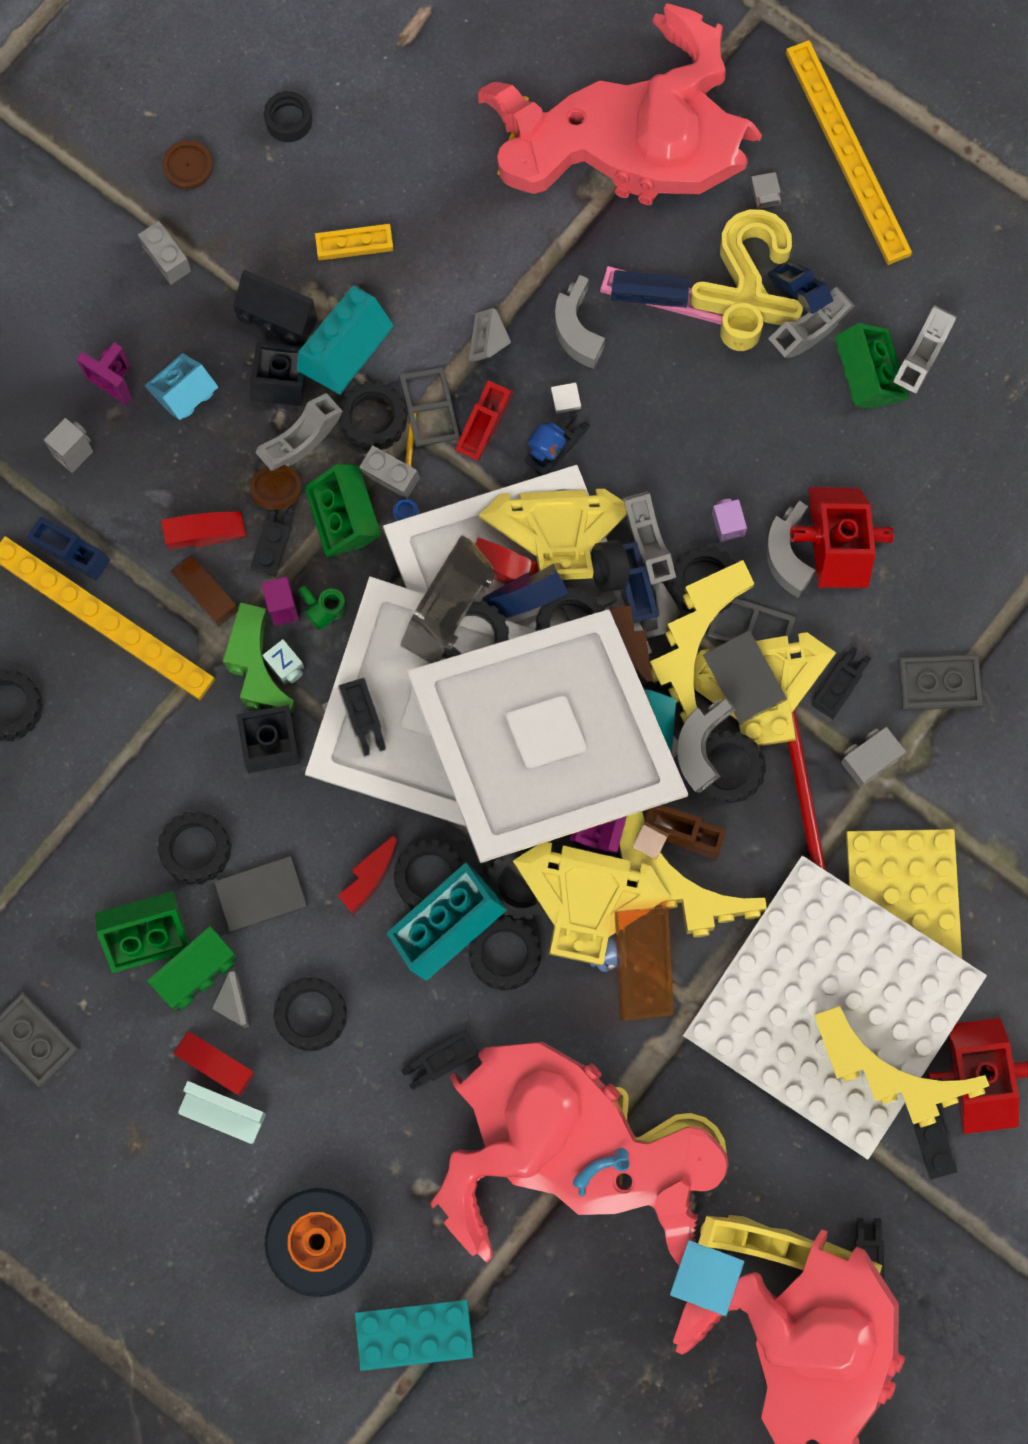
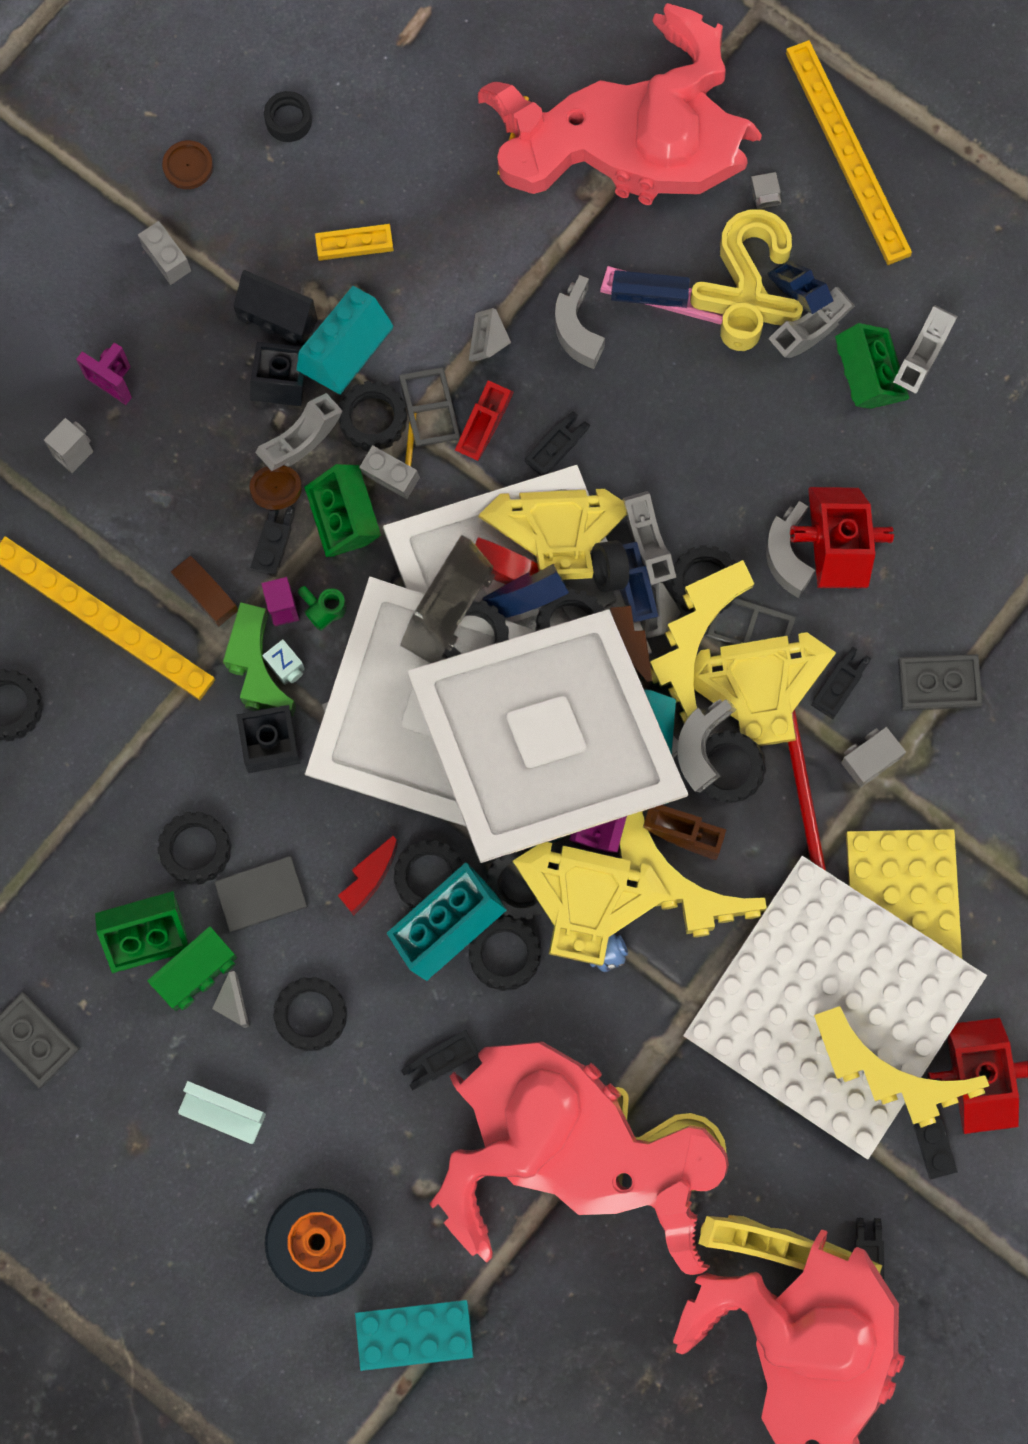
dark blue slope [26,517,110,581] -> none
medium azure slope [144,353,218,420] -> none
red slope [161,512,246,551] -> none
red slope [173,1031,255,1097] -> none
black hinge [338,678,386,757] -> none
blue plate [393,499,419,521] -> none
blue head [528,421,566,462] -> none
white tile [551,383,581,414] -> none
dark azure piece [573,1148,629,1196] -> none
clear orange tile [614,906,674,1021] -> none
tile [633,822,669,859] -> none
medium azure slope [670,1240,745,1316] -> none
dark grey tile [703,630,787,725] -> none
lavender brick [712,499,747,542] -> none

